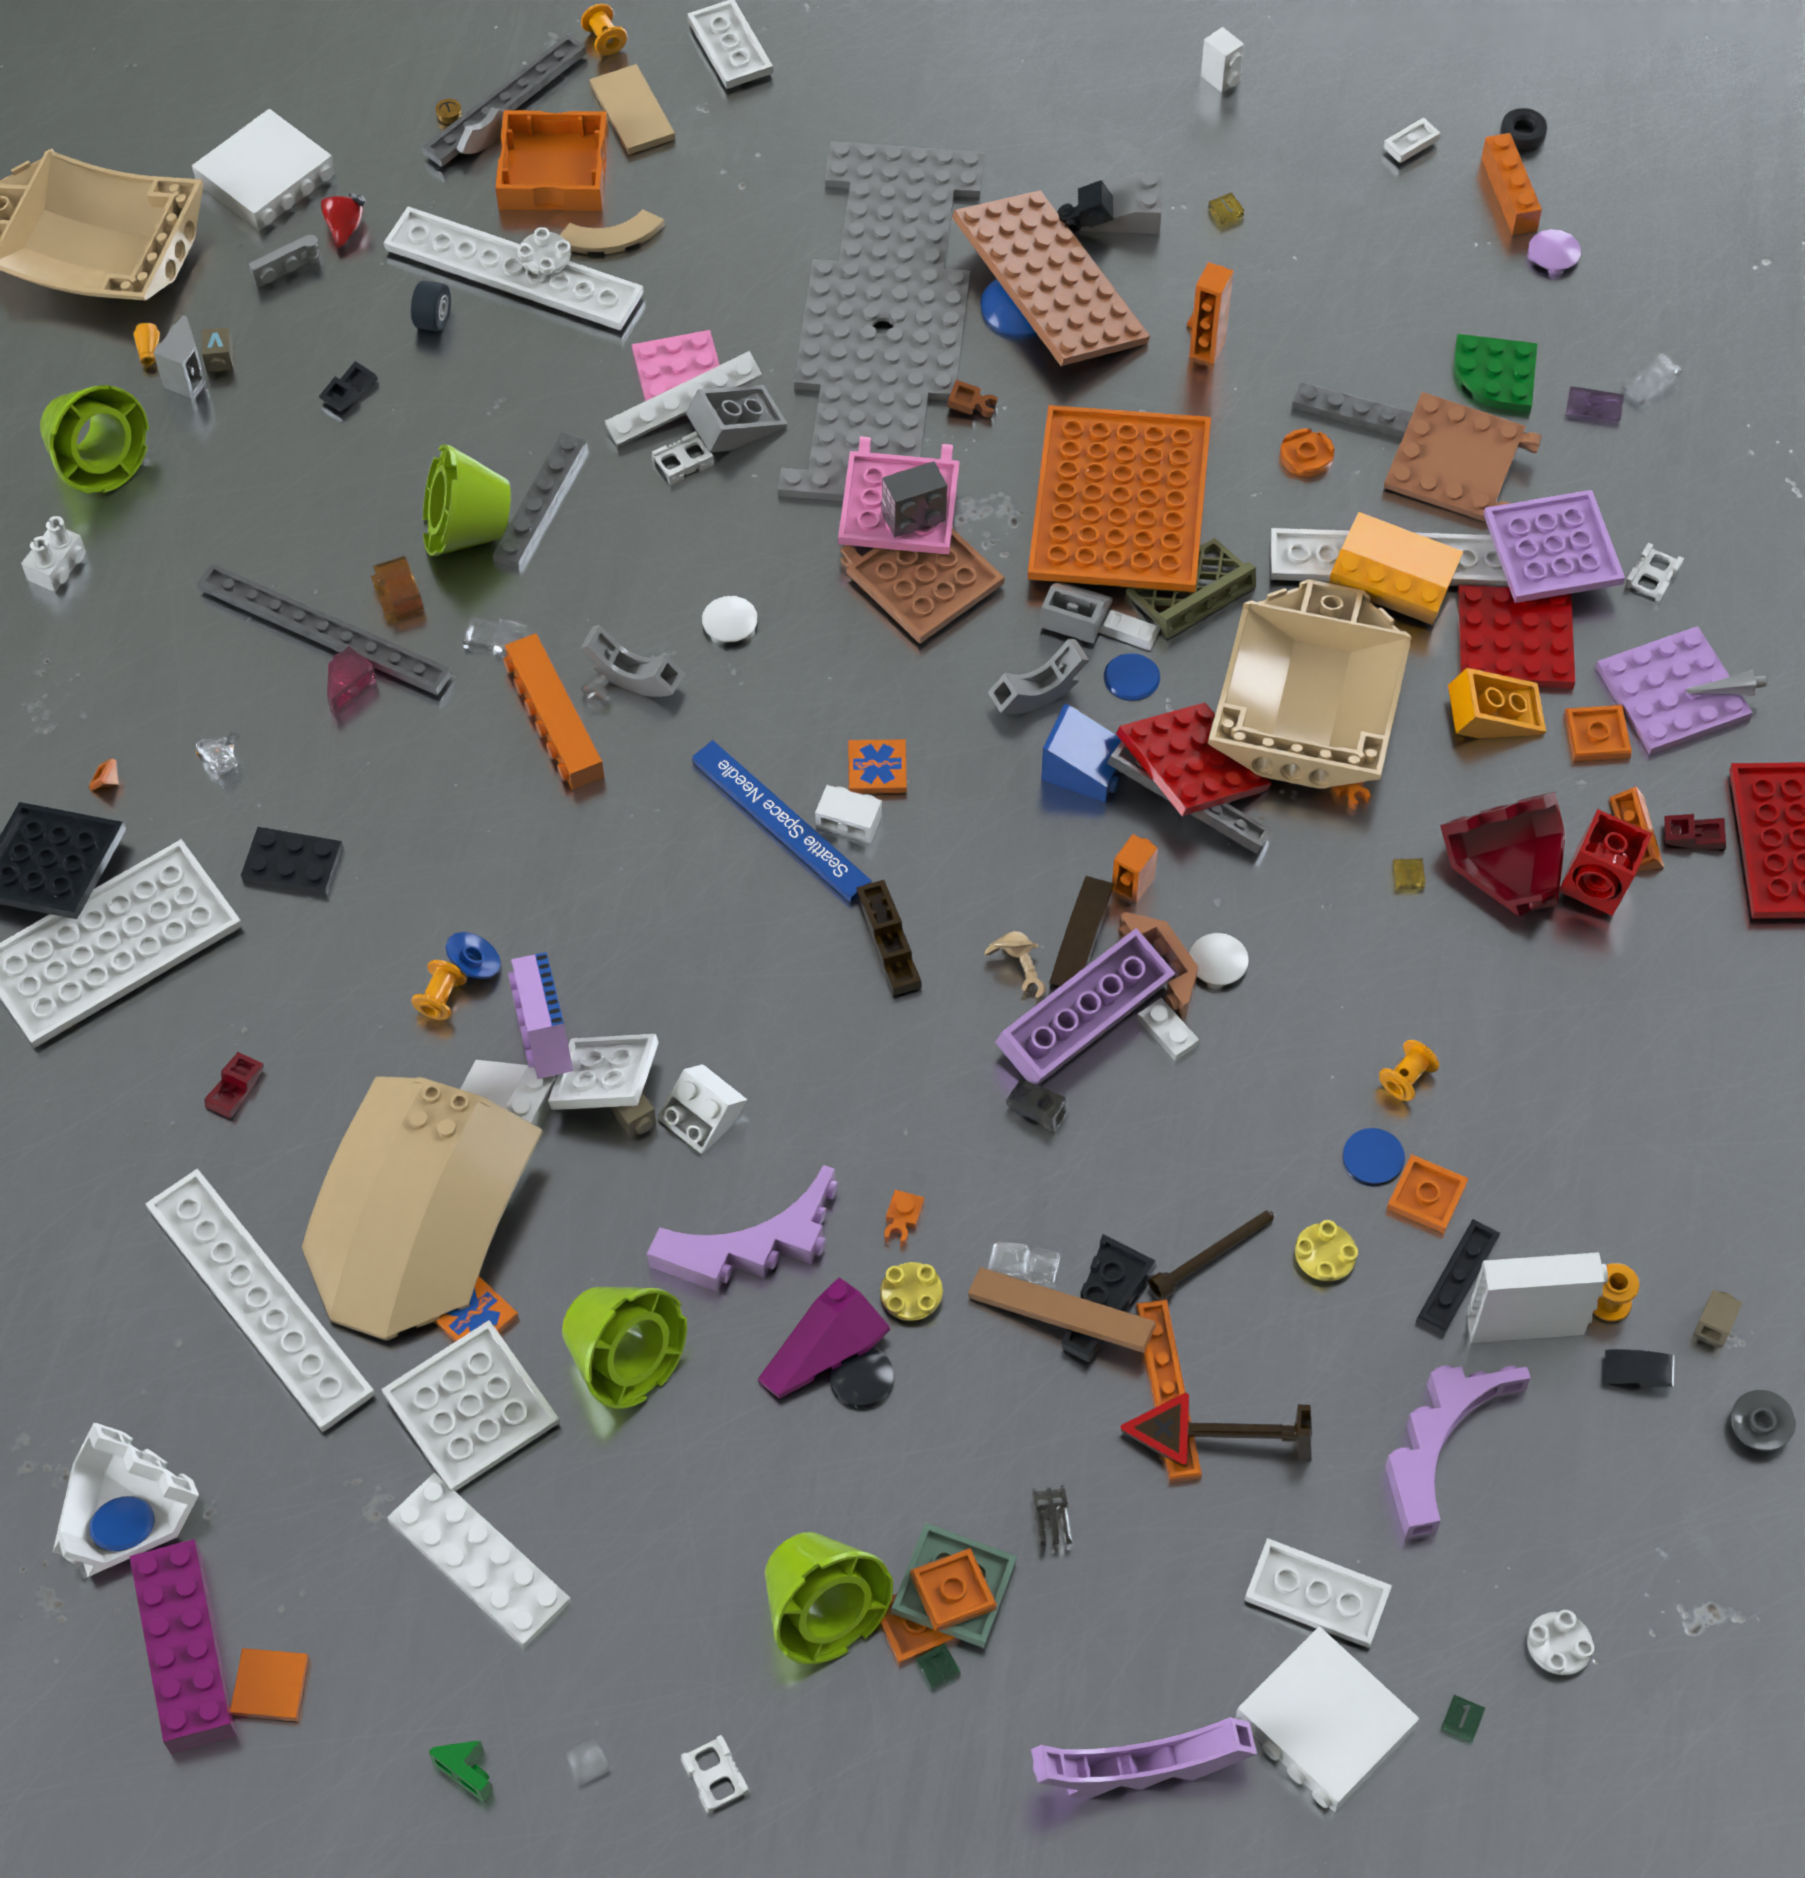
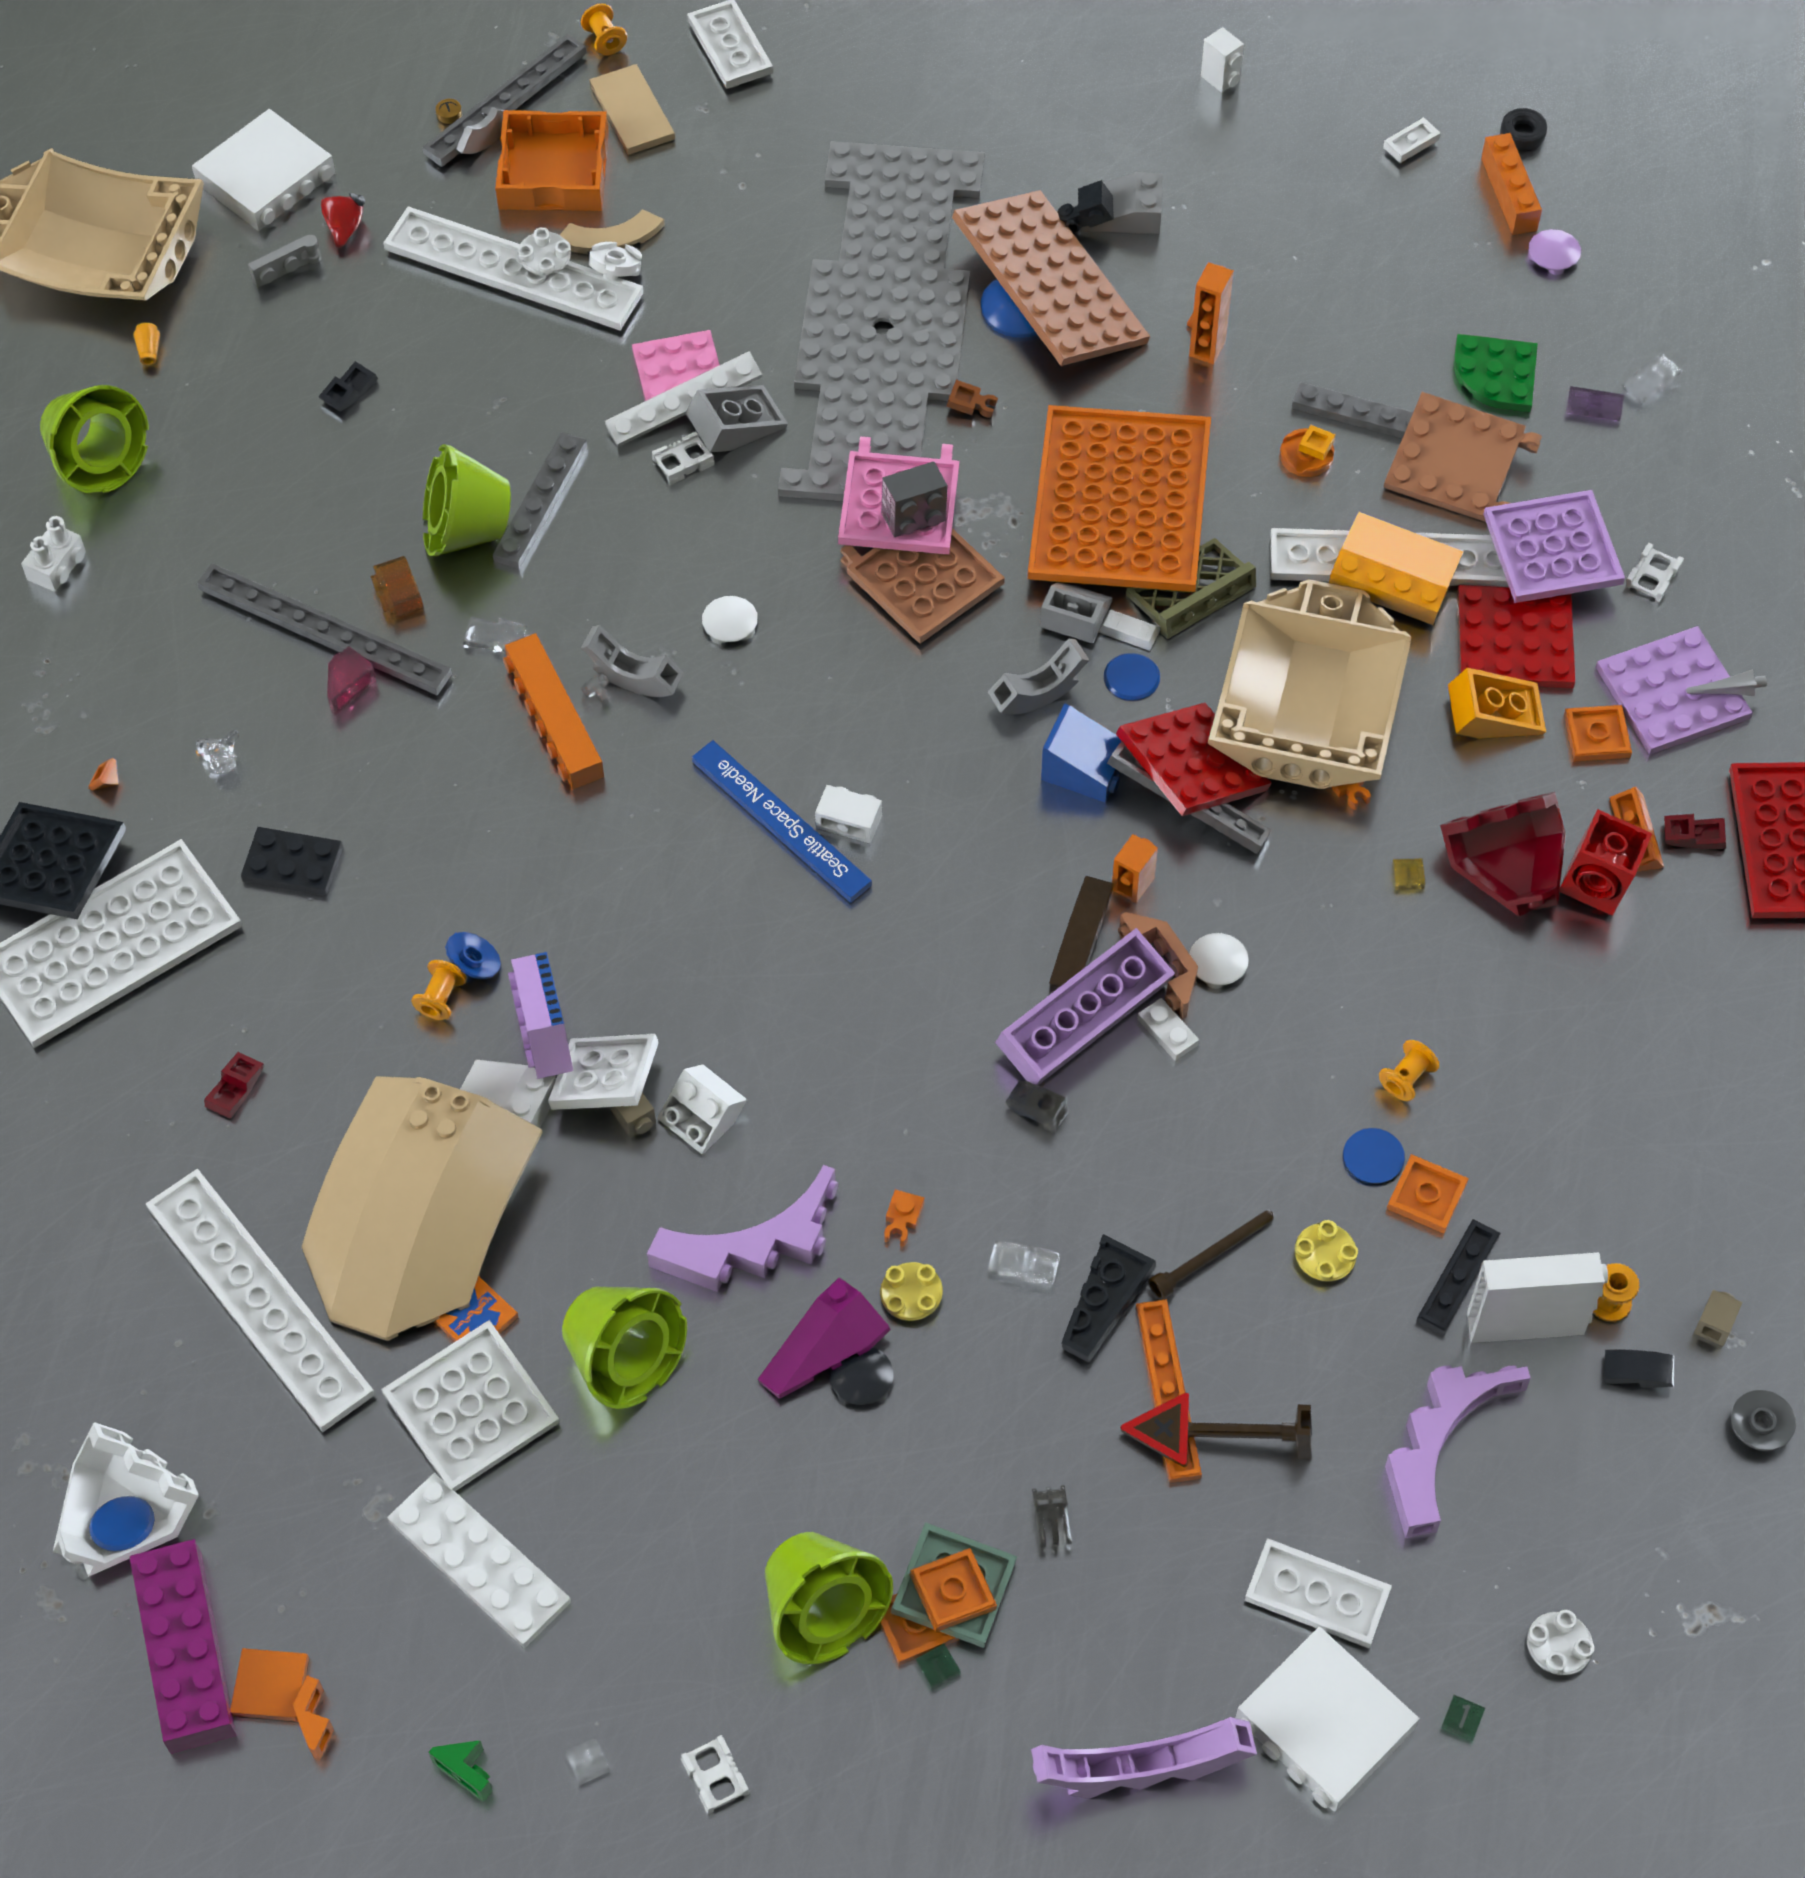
light grey slope [154,315,205,398] -> none
dark tan brick [202,327,233,372] -> none
black wheel [410,280,451,331] -> none
orange tile [848,739,907,794] -> none
dark brown slope [856,880,922,996] -> none
medium nougat tile [968,1267,1156,1353] -> none
tan piece [984,931,1046,999] -> none
clear yellow tile [1208,192,1245,225] -> none
none -> orange slope [293,1675,334,1760]
none -> white plate [589,242,642,280]
none -> light orange plate [1298,425,1336,460]

